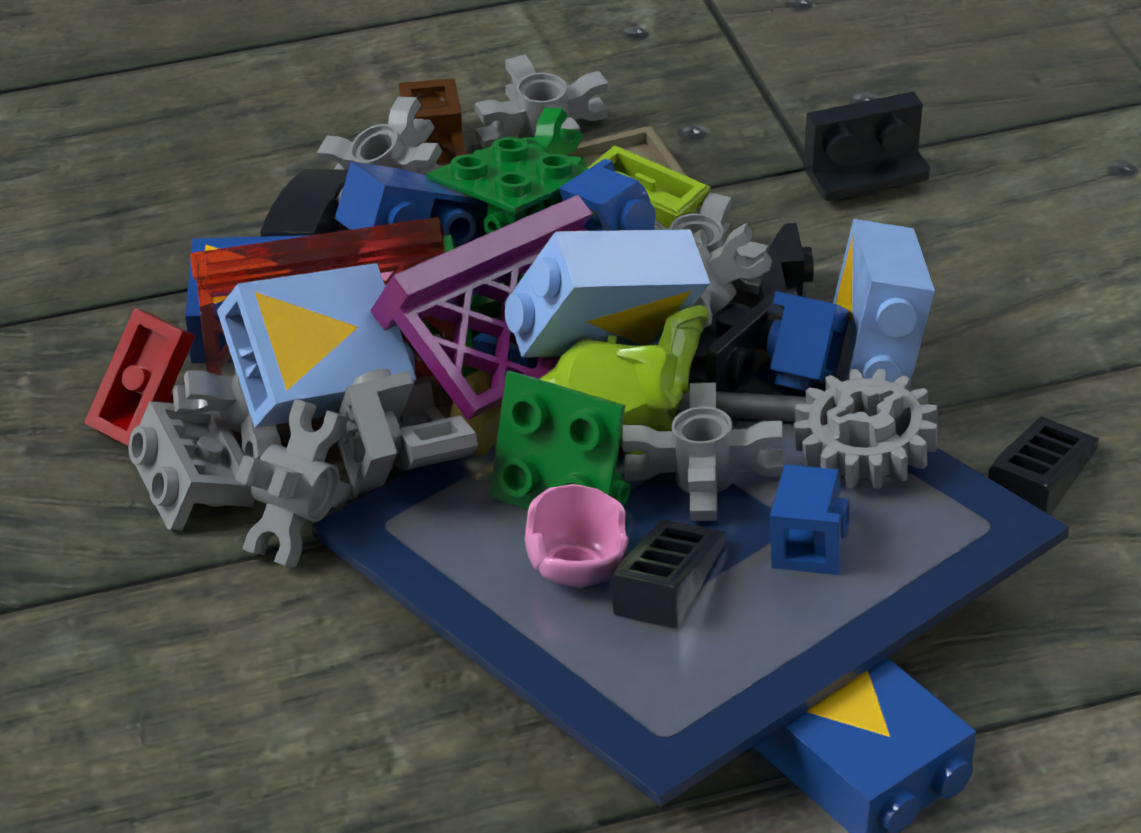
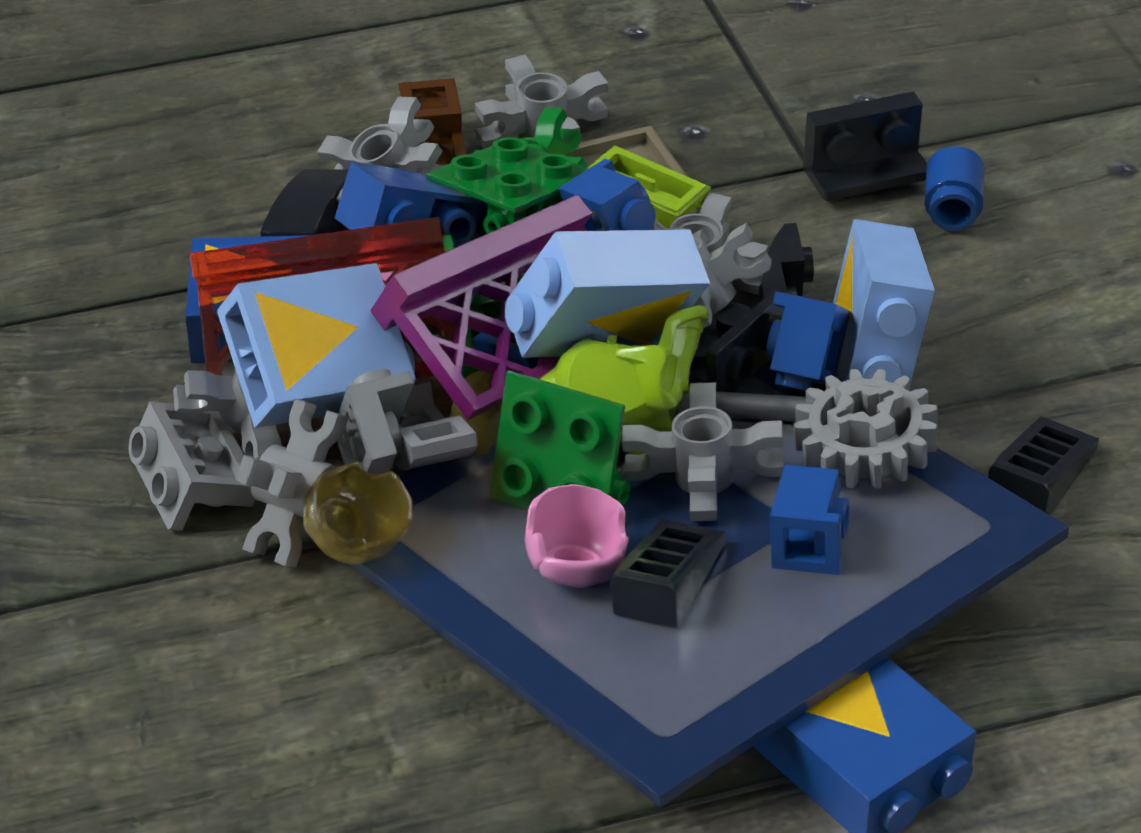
red slope [84,308,196,446] -> none
none -> clear yellow hair [303,462,413,565]
none -> blue brick [924,146,985,231]

